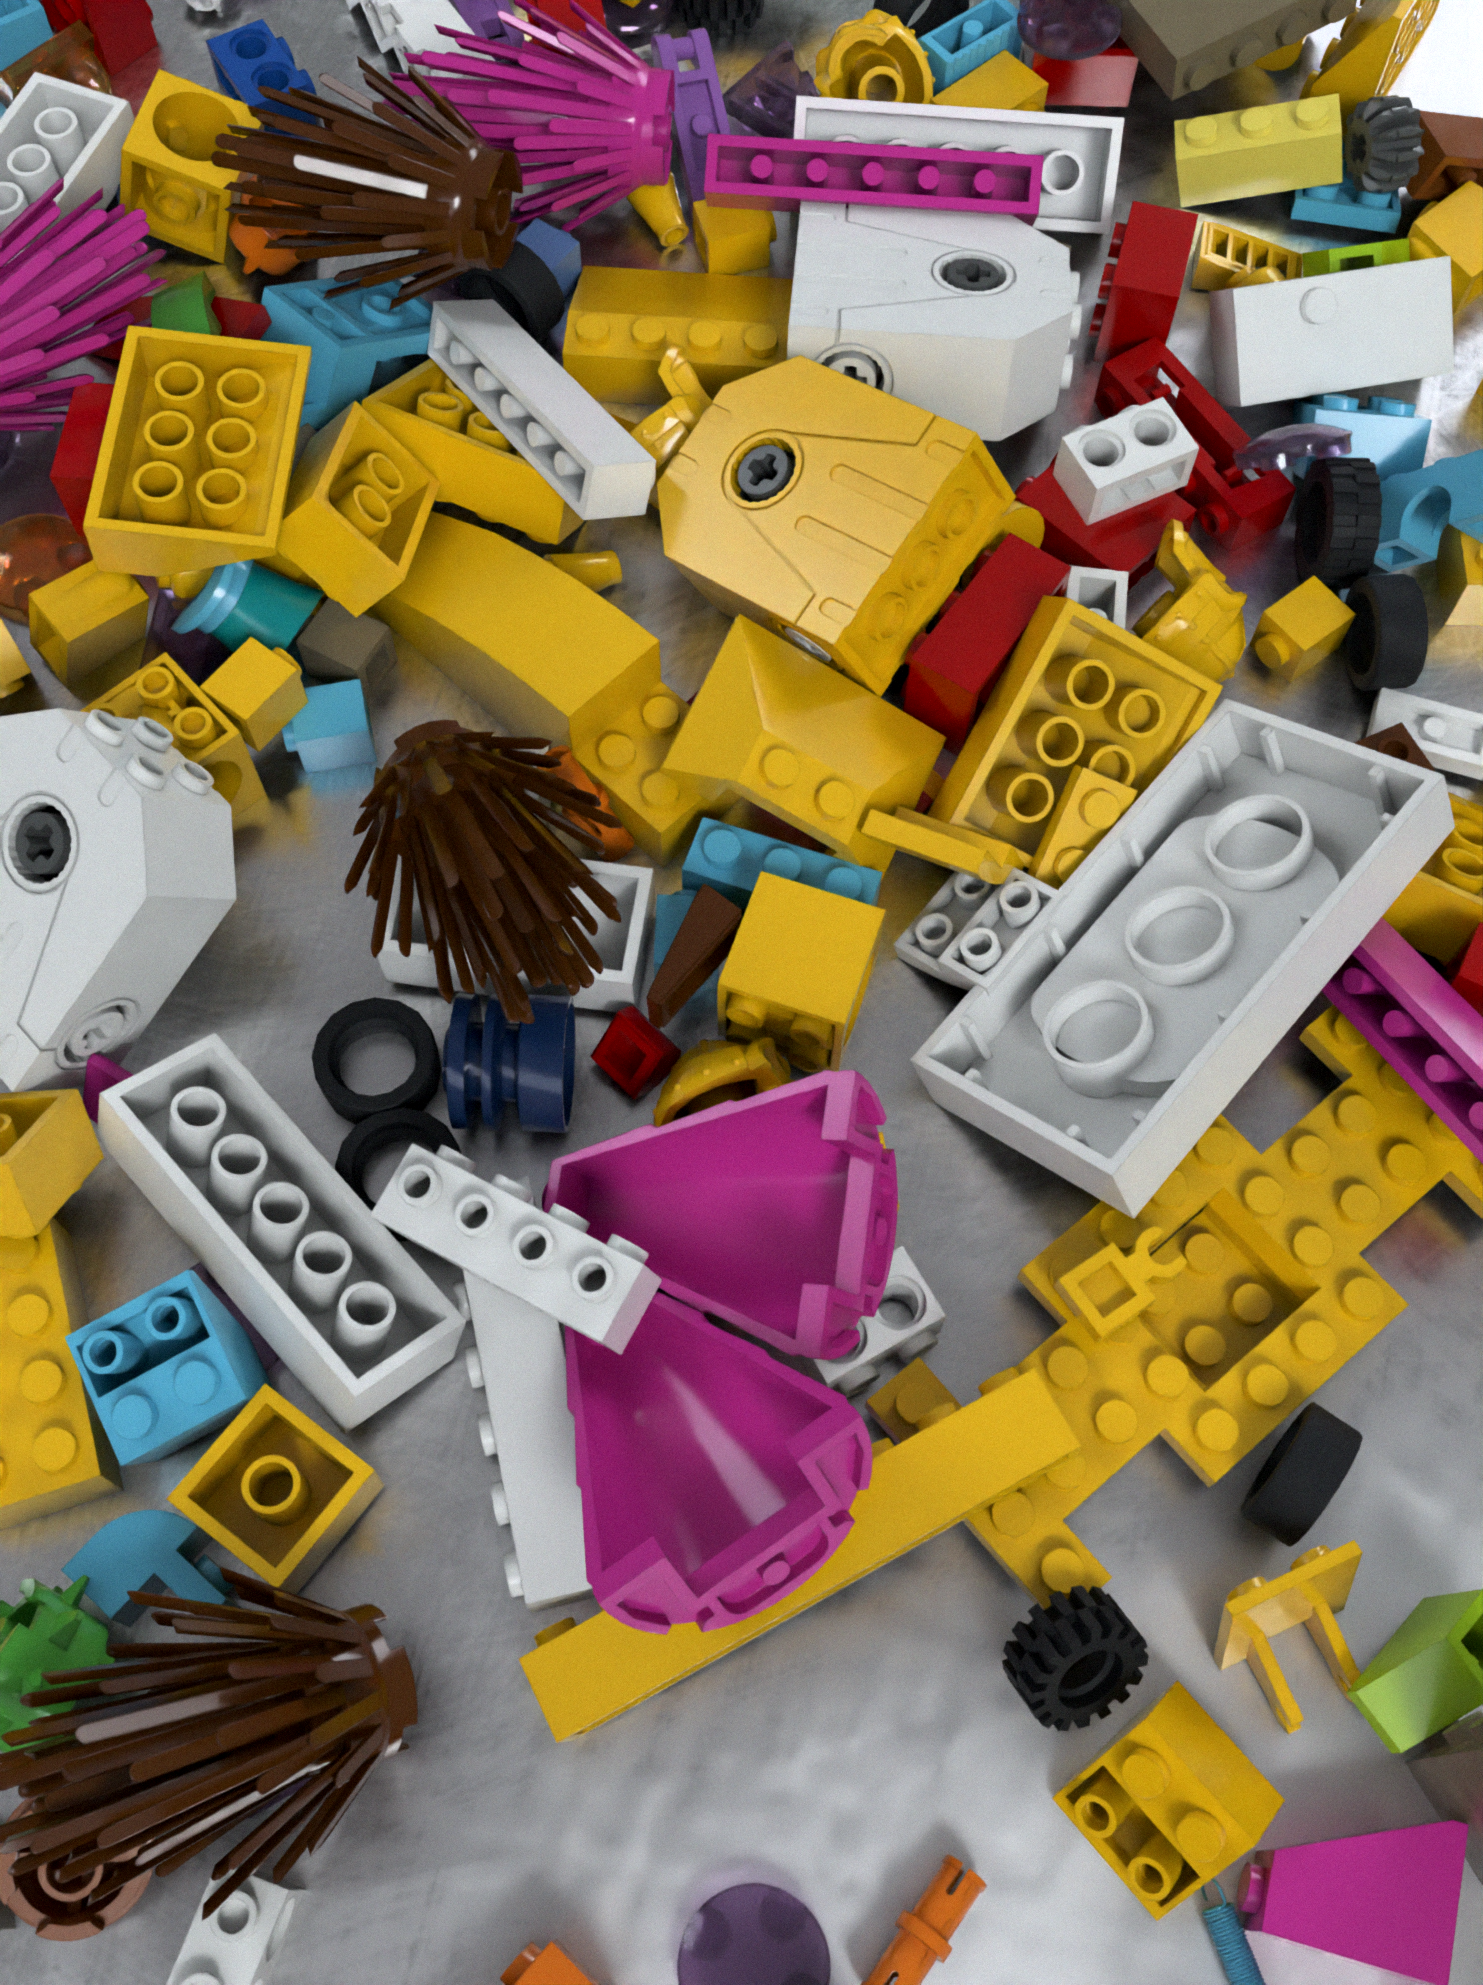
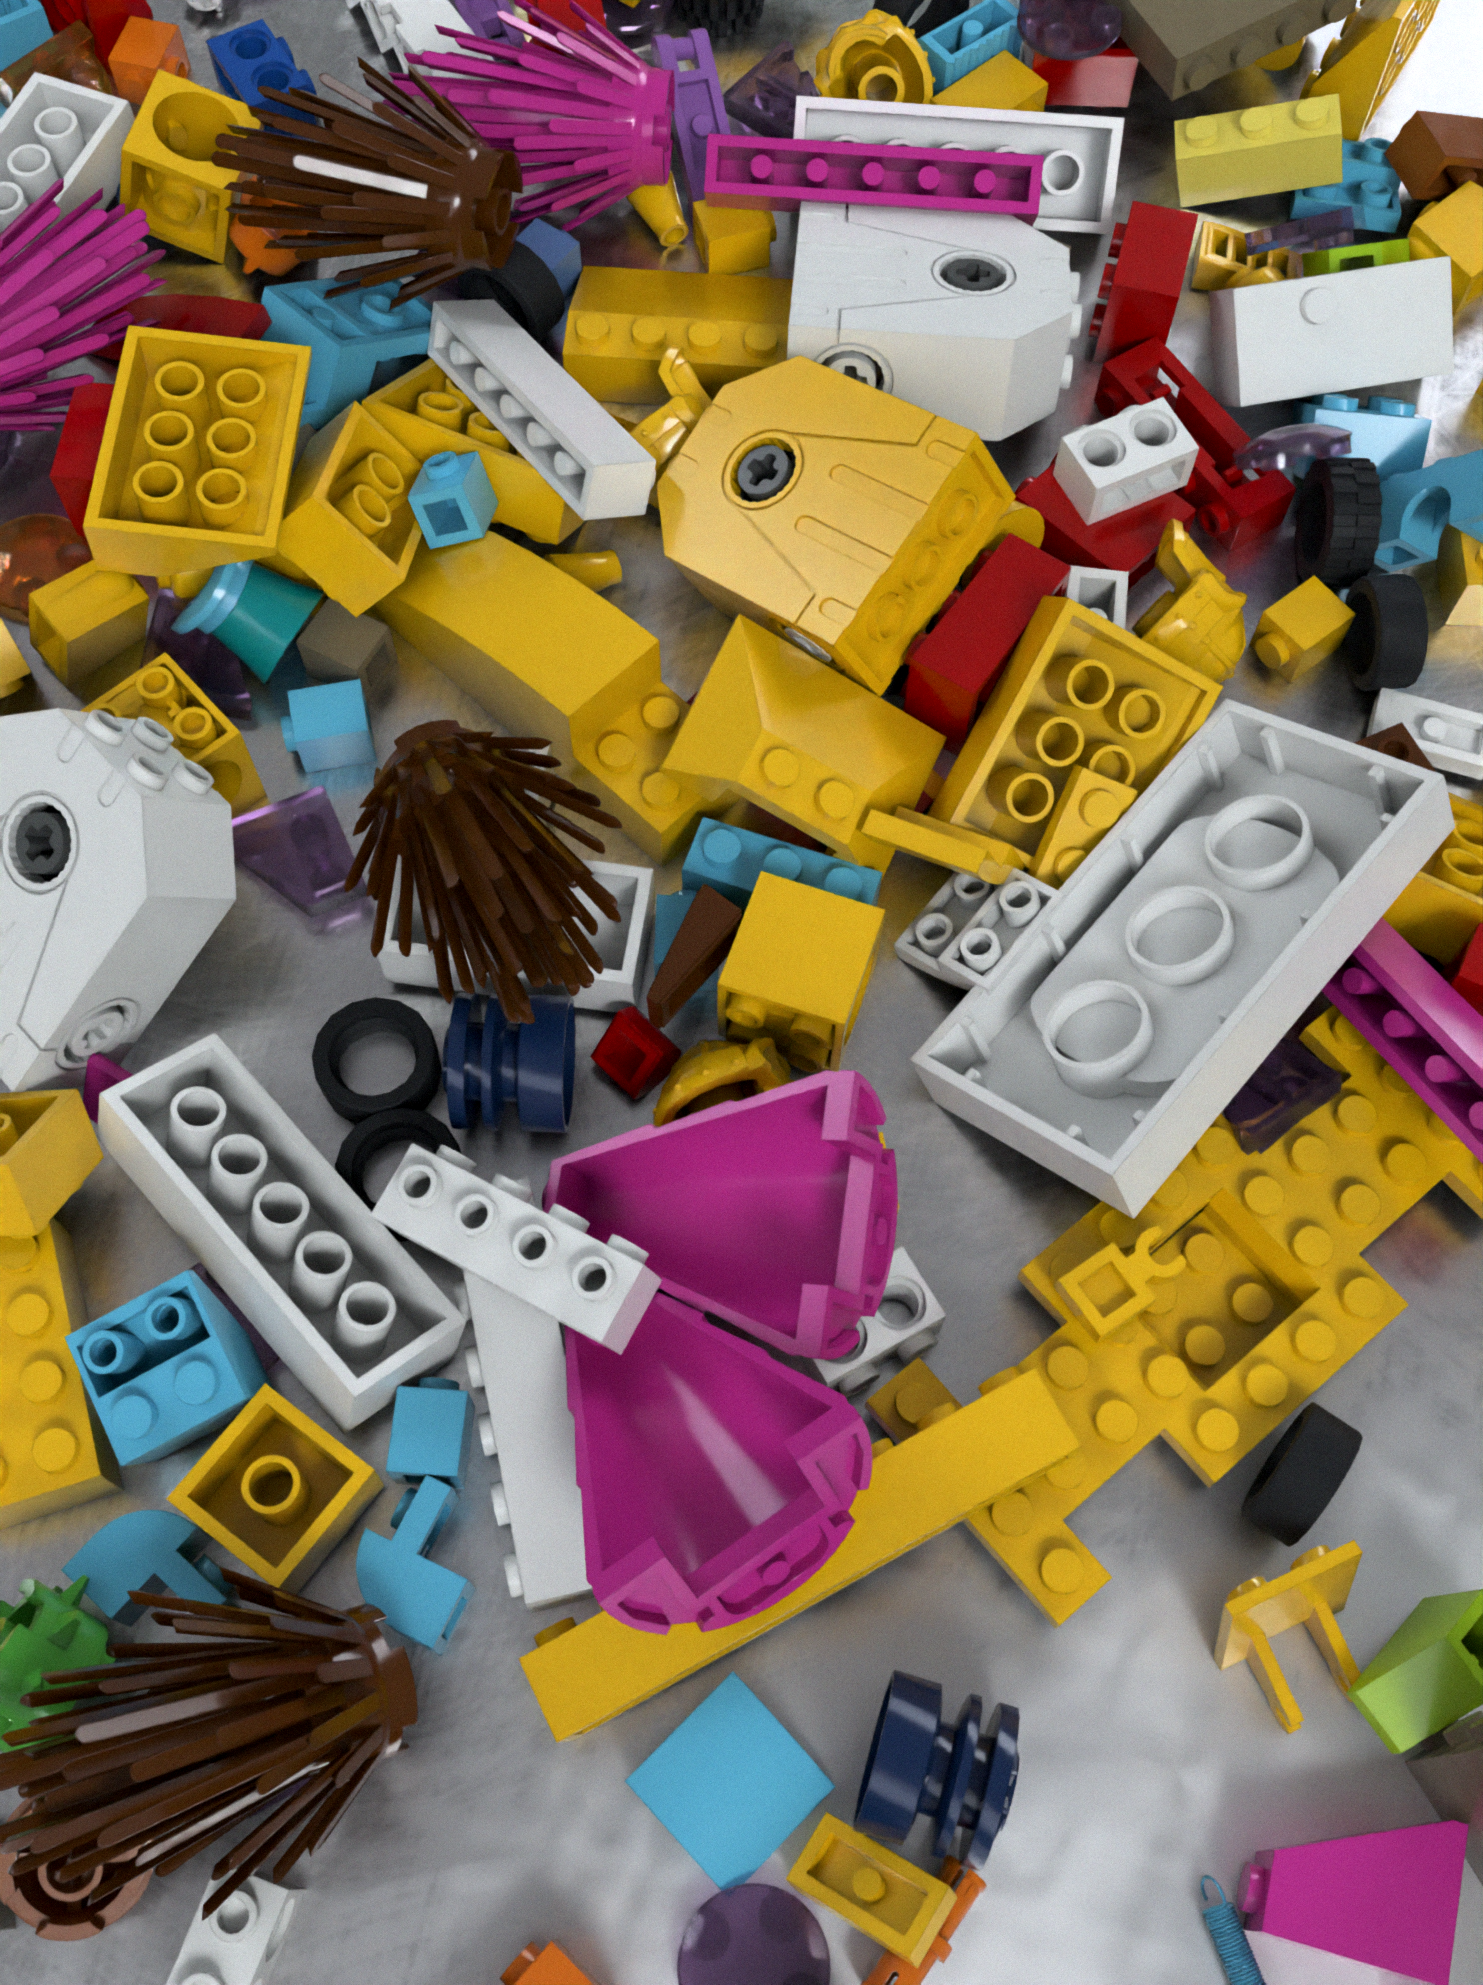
bright green slope [151,271,222,336] -> none
yellow brick [200,637,308,752] -> none
orange pin [536,745,635,863] -> none
black tyre [1002,1586,1149,1731] -> none
yellow slope [1052,1680,1285,1921] -> none
dark grey gear [1342,95,1425,193] -> none
none -> orange brick [108,16,191,105]
none -> clear purple wing [232,785,367,918]
none -> medium azure brick [356,1474,476,1656]
none -> medium azure brick [386,1377,475,1489]
none -> medium azure brick [407,451,499,549]
none -> medium azure slope [625,1671,836,1899]
none -> yellow plate [786,1812,958,1969]
none -> dark blue wheel [852,1670,1020,1871]
none -> clear purple wing [1223,1036,1342,1156]
none -> clear purple wing [1244,206,1367,256]

